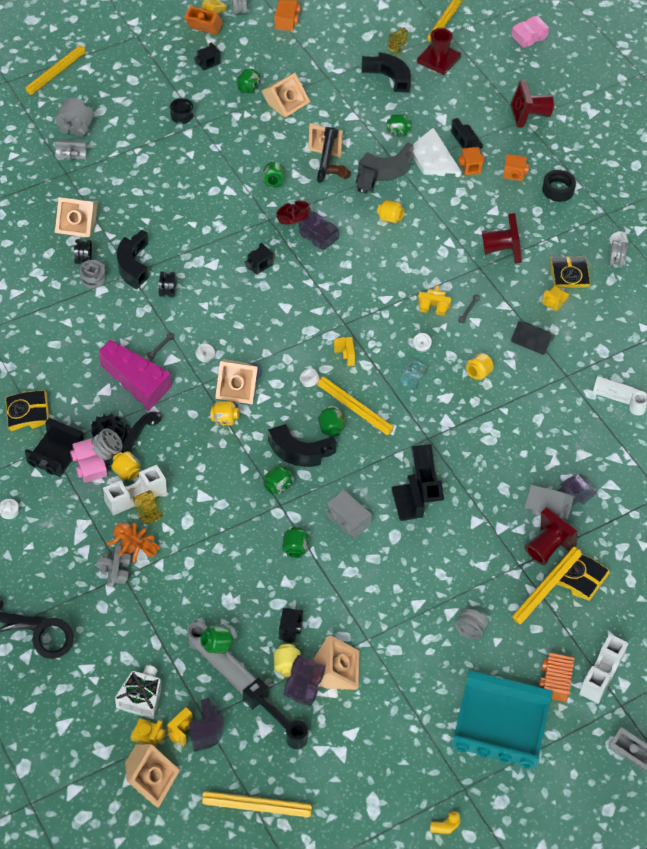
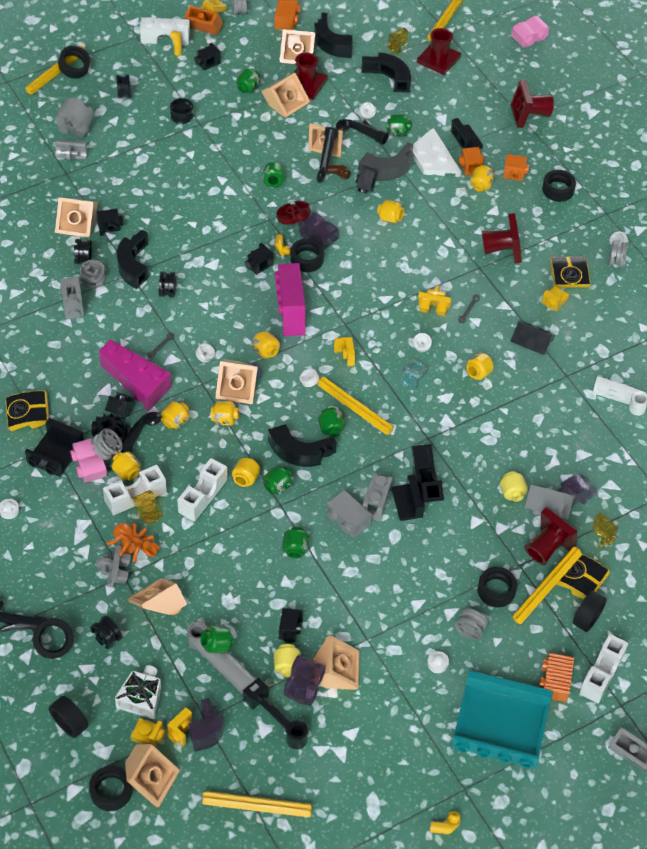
none -> black tyre [49,696,89,738]
none -> black tyre [58,46,91,78]
none -> light grey brick [60,277,84,319]
none -> black tyre [89,766,132,811]
none -> black wheel [90,615,122,649]
none -> black brick [96,209,124,236]
none -> black brick [105,392,135,416]
none -> black wheel [116,74,131,99]
none -> light nougat slope [128,578,187,615]
none -> white arch [140,17,190,45]
none -> yellow head [161,401,190,430]
none -> yellow arm [170,31,182,56]
none -> white arch [177,458,228,522]
none -> yellow head [232,458,261,487]
none -> yellow head [252,331,280,359]
none -> yellow arm [274,234,291,257]
none -> dark pink wedge [275,263,305,336]
none -> light nougat slope [280,29,315,64]
none -> black tyre [290,239,324,272]
none -> dark red plant [293,53,328,100]
none -> black arch [314,12,352,58]
none -> black plant [335,119,389,145]
none -> white tile [358,102,376,120]
none -> light grey brick [363,473,393,522]
none -> white tile [427,651,449,673]
none -> yellow head [470,165,495,192]
none -> black tyre [477,567,517,608]
none -> light yellow head [500,471,528,502]
none -> black tyre [573,591,607,632]
none -> clear yellow bracket [592,513,618,549]

